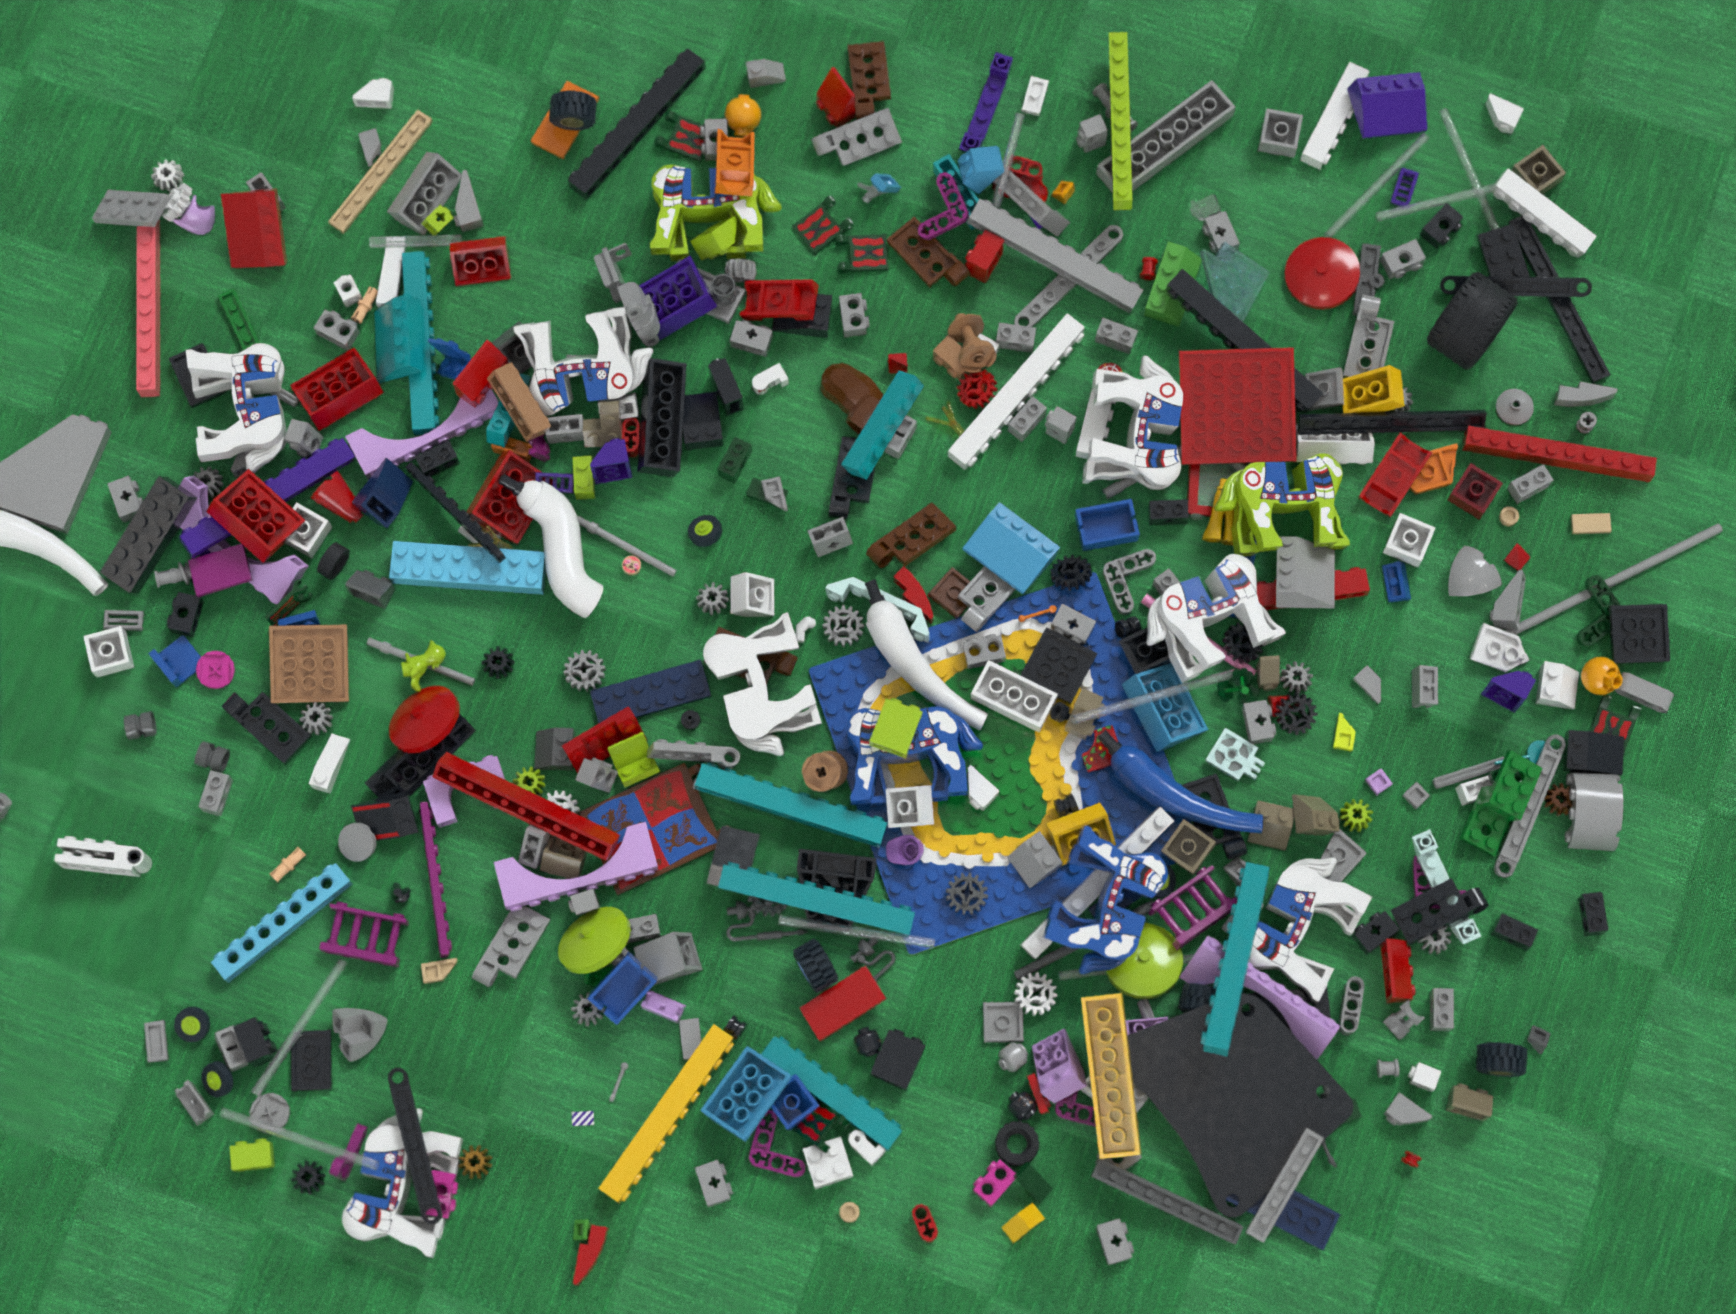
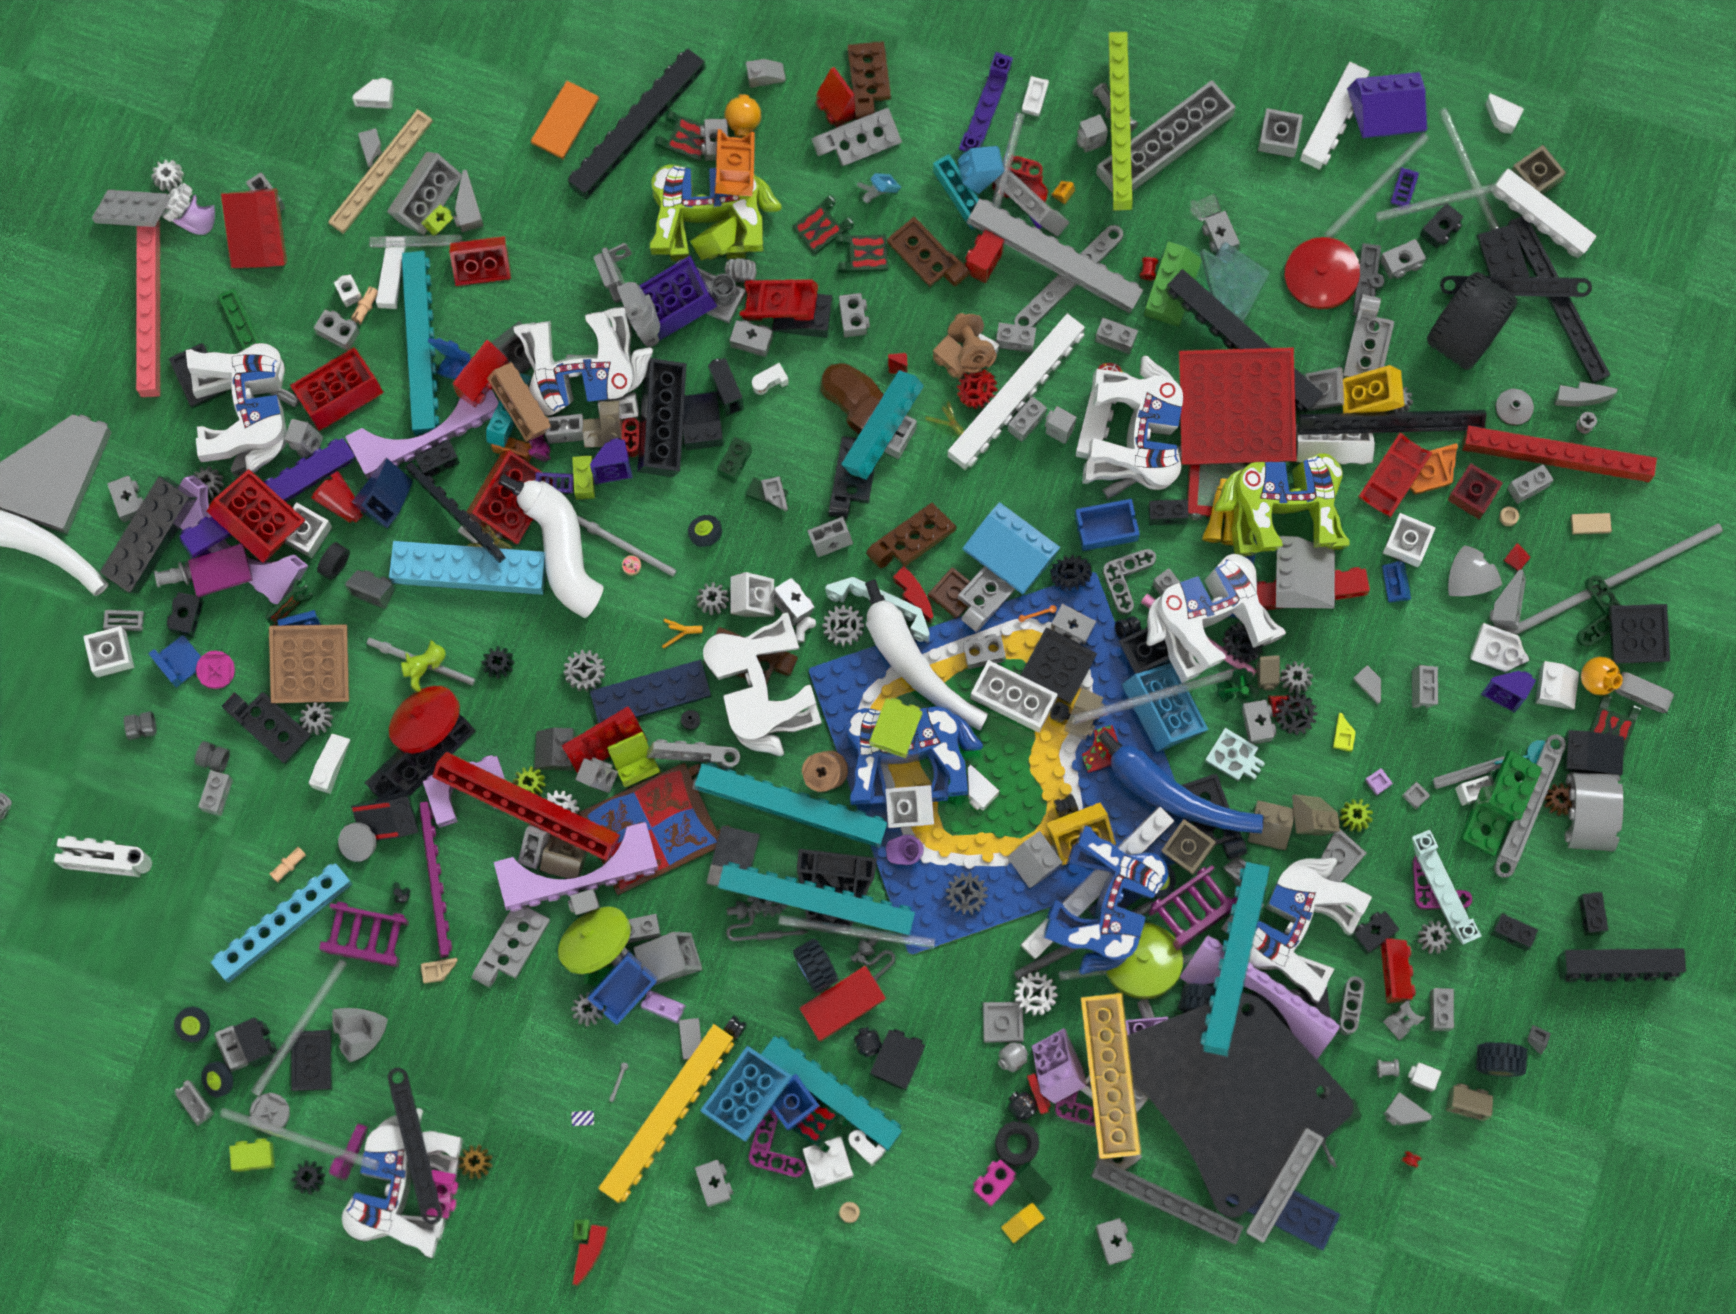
light grey tile [144,1020,169,1063] -> none
teal slope [374,294,424,383] -> none
black wheel [549,91,597,131] -> none
red beam [912,1204,938,1243] -> none
magenta beam [918,172,969,240] -> none
black hinge [1390,878,1489,945] -> none
none -> light orange plant [662,619,702,648]
none -> brick [770,578,814,626]
none -> black brick [1558,948,1686,983]

